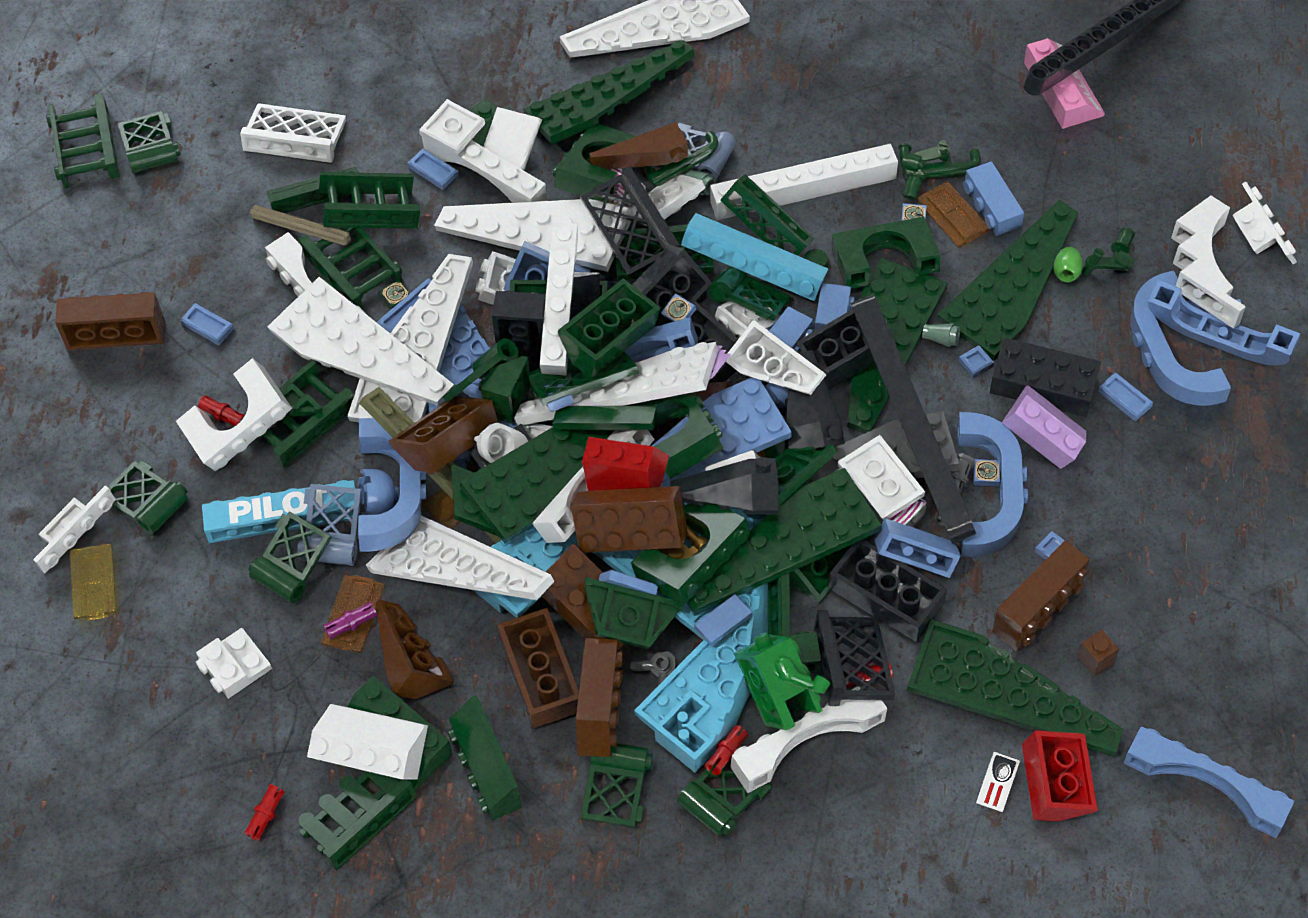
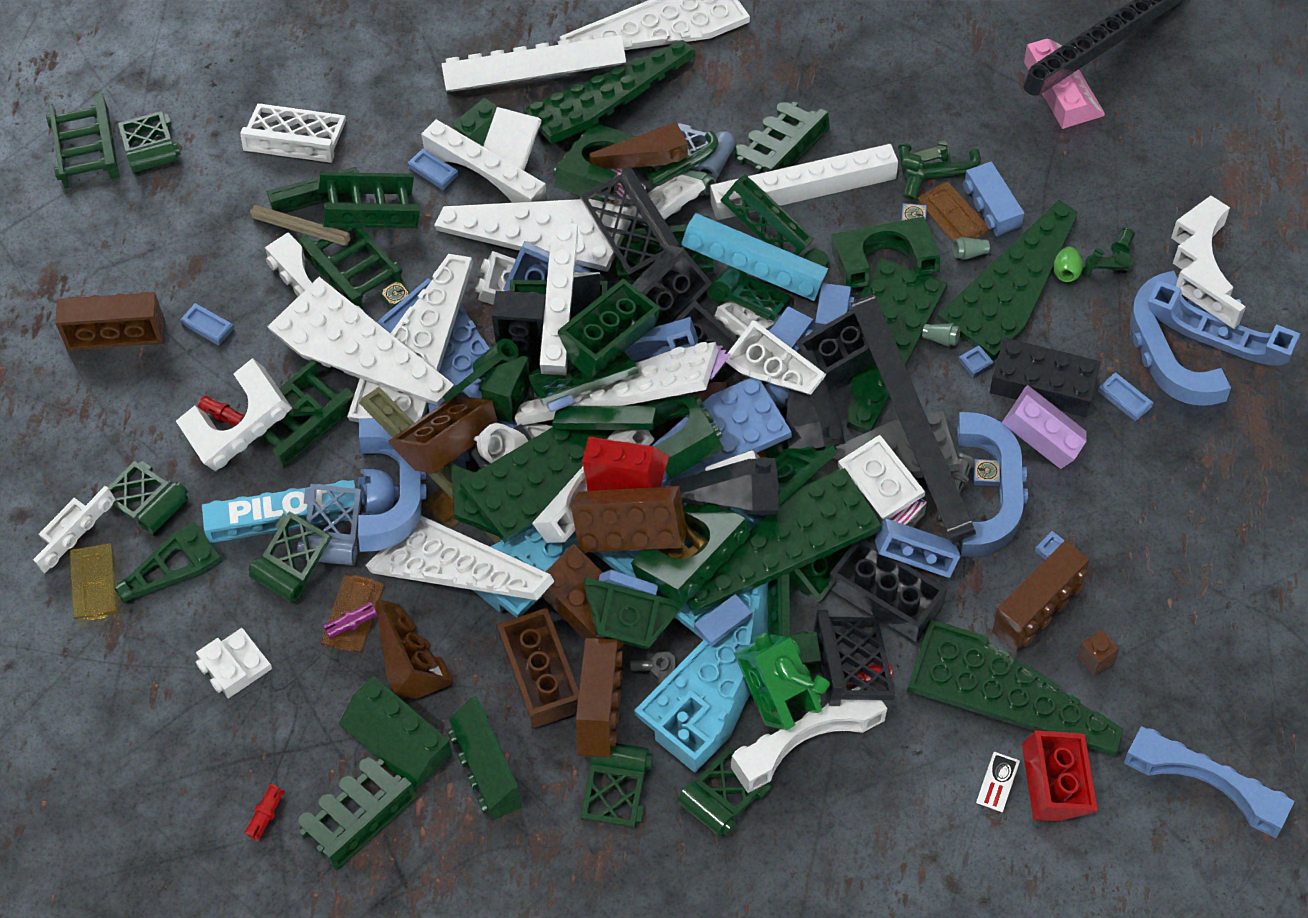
white slope [307,704,428,779] -> none
white tile [419,99,485,155] -> none
tile [661,294,697,322] -> none
red pin [705,725,748,775] -> none
white bracket [1232,182,1297,264] -> none
none -> dark green plate [113,522,222,603]
none -> white brick [442,32,626,93]
none -> fence [734,102,830,173]
none -> sand green cone [952,236,990,260]

